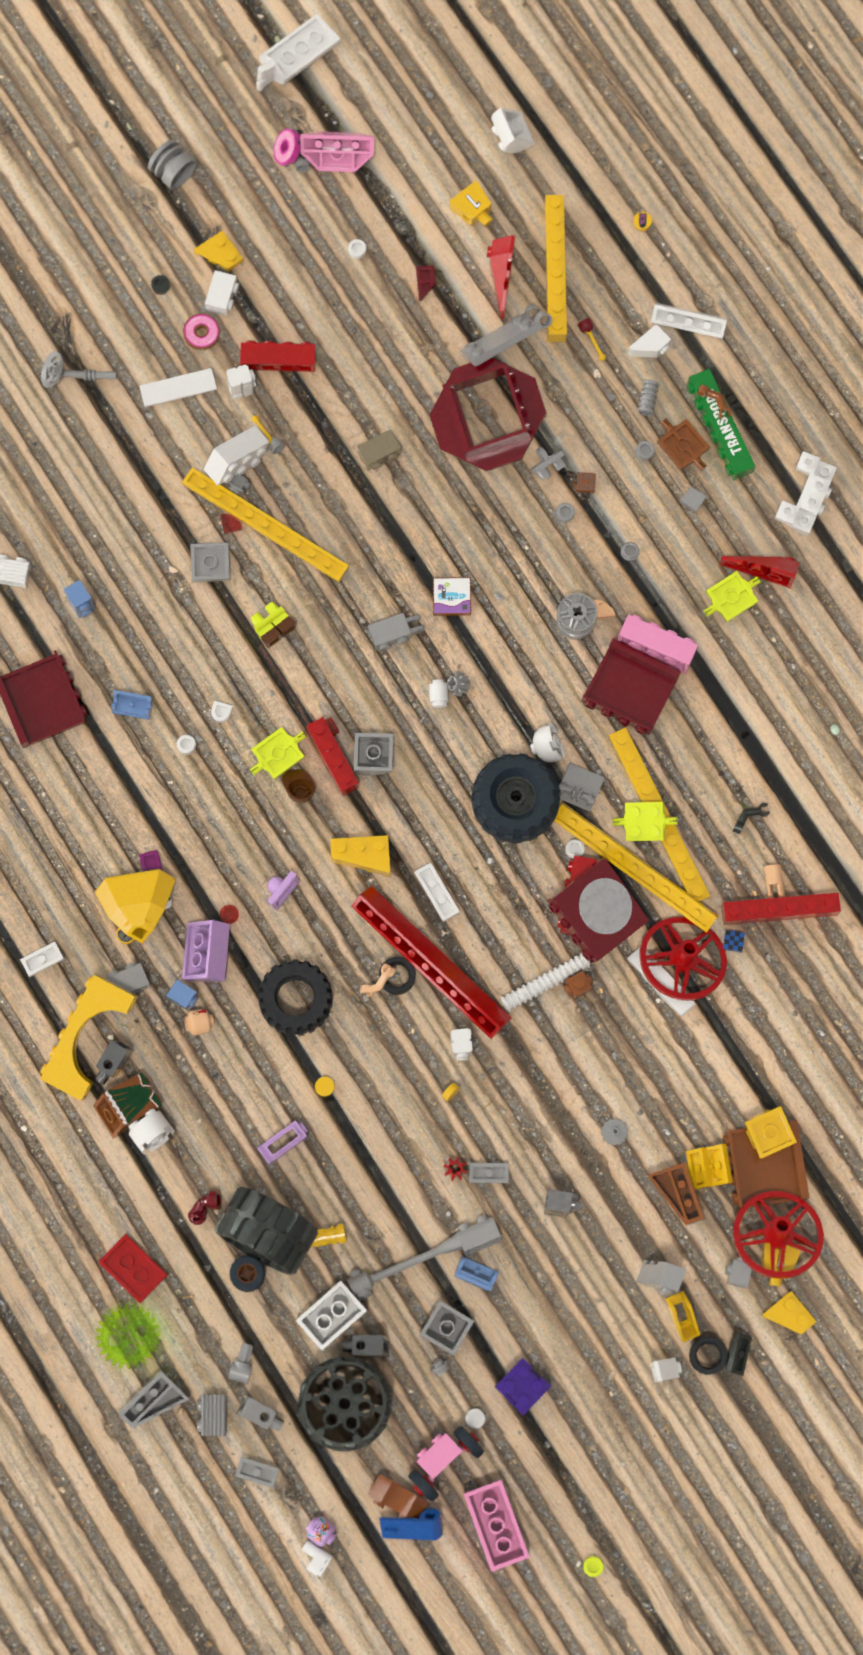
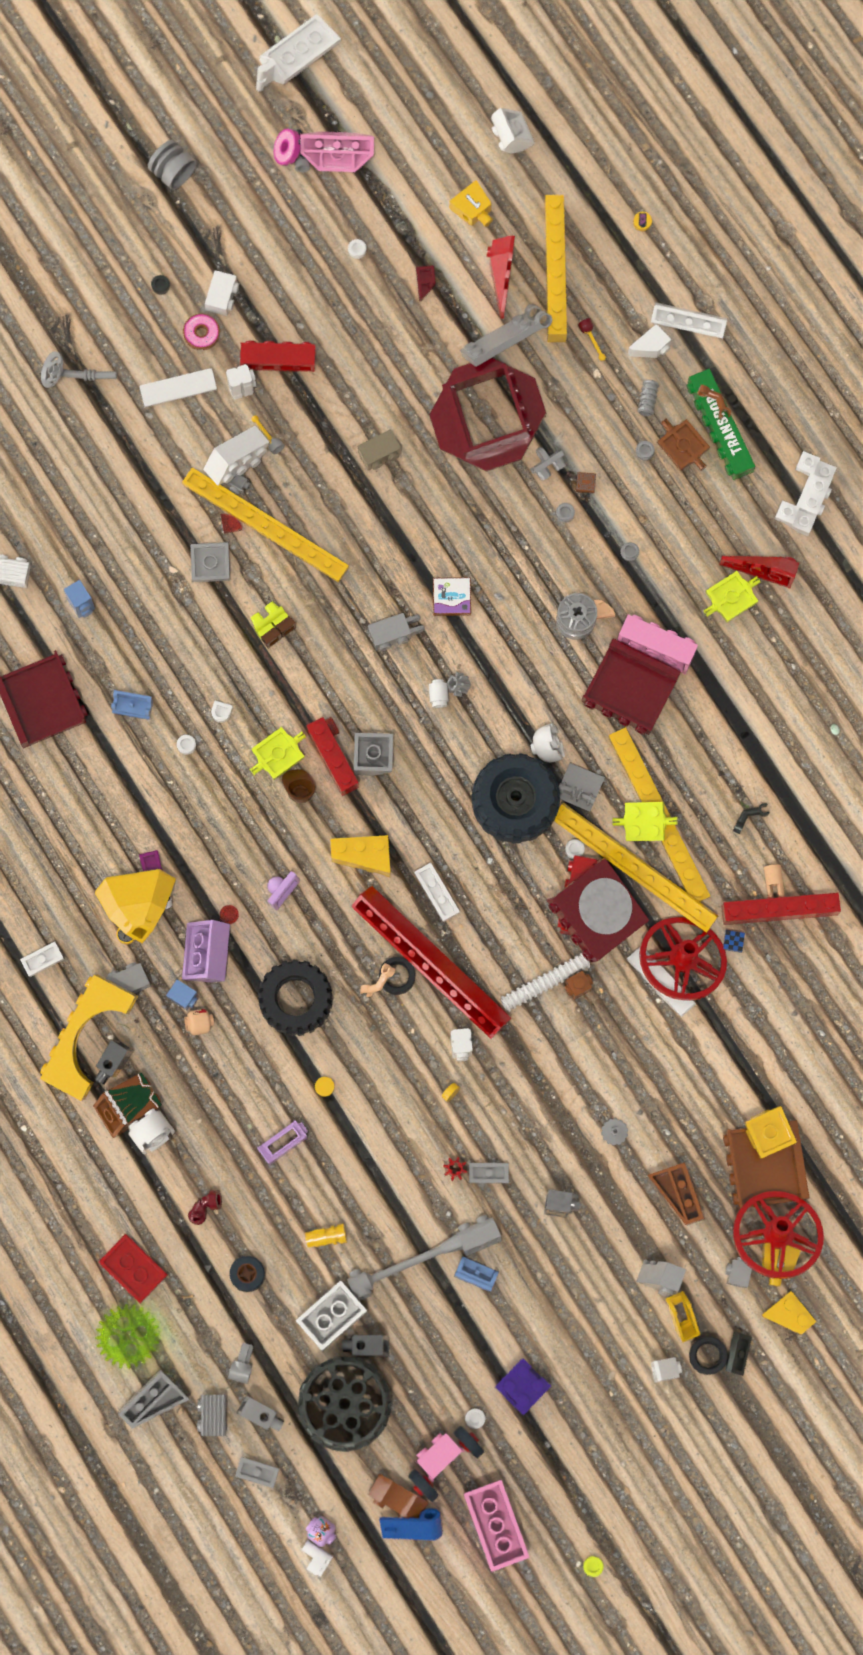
yellow wing [193,230,244,271] -> none
pearl dark grey wheel [215,1187,318,1275] -> none
light grey brick [420,1301,474,1357] -> none
light grey plate [430,1358,449,1376] -> none
light grey tile [680,486,707,513] -> none
yellow slope [686,1144,733,1190] -> none

